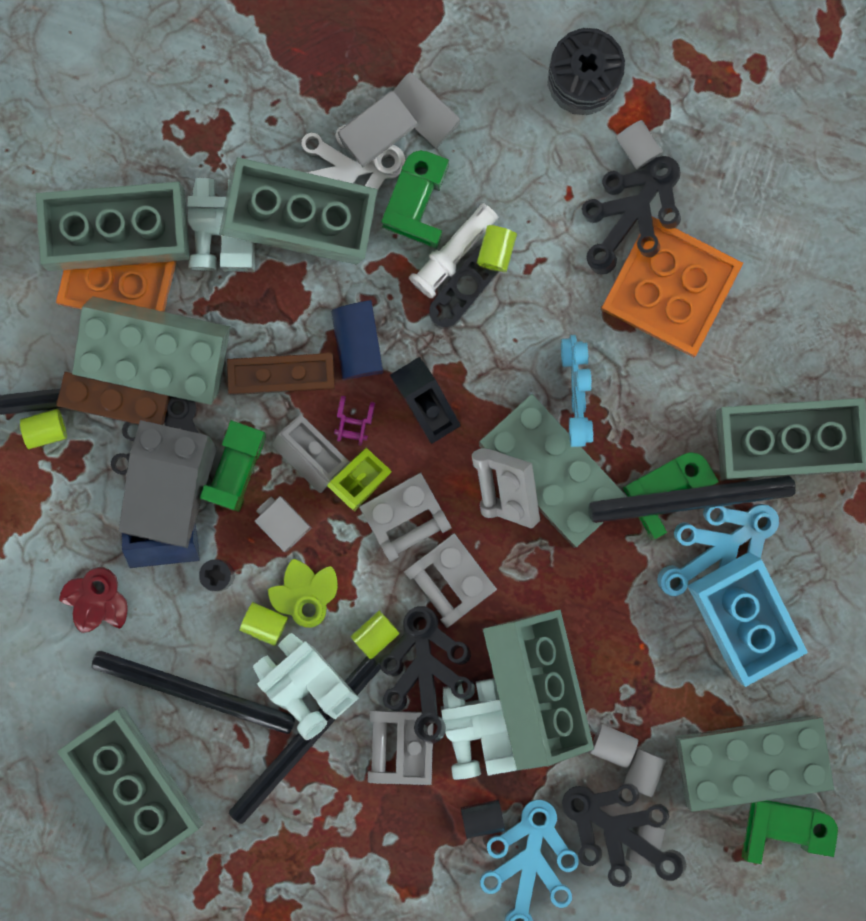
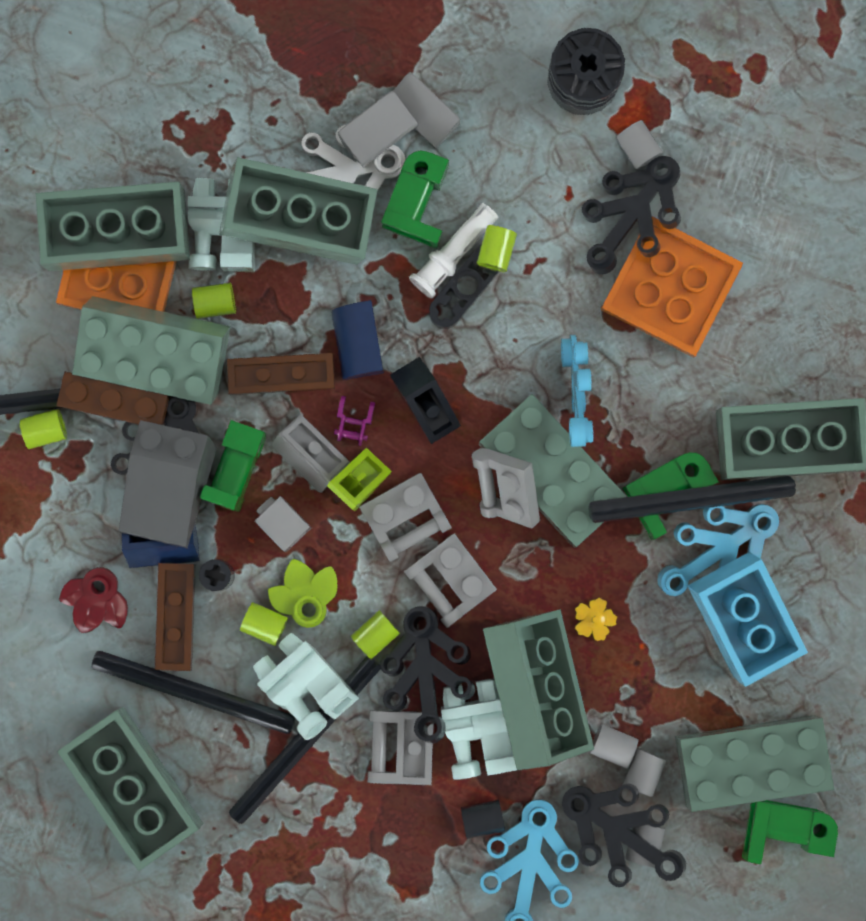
none -> reddish brown plate [155,563,196,671]
none -> lime piece [192,282,236,319]
none -> yellow plant [575,598,617,641]

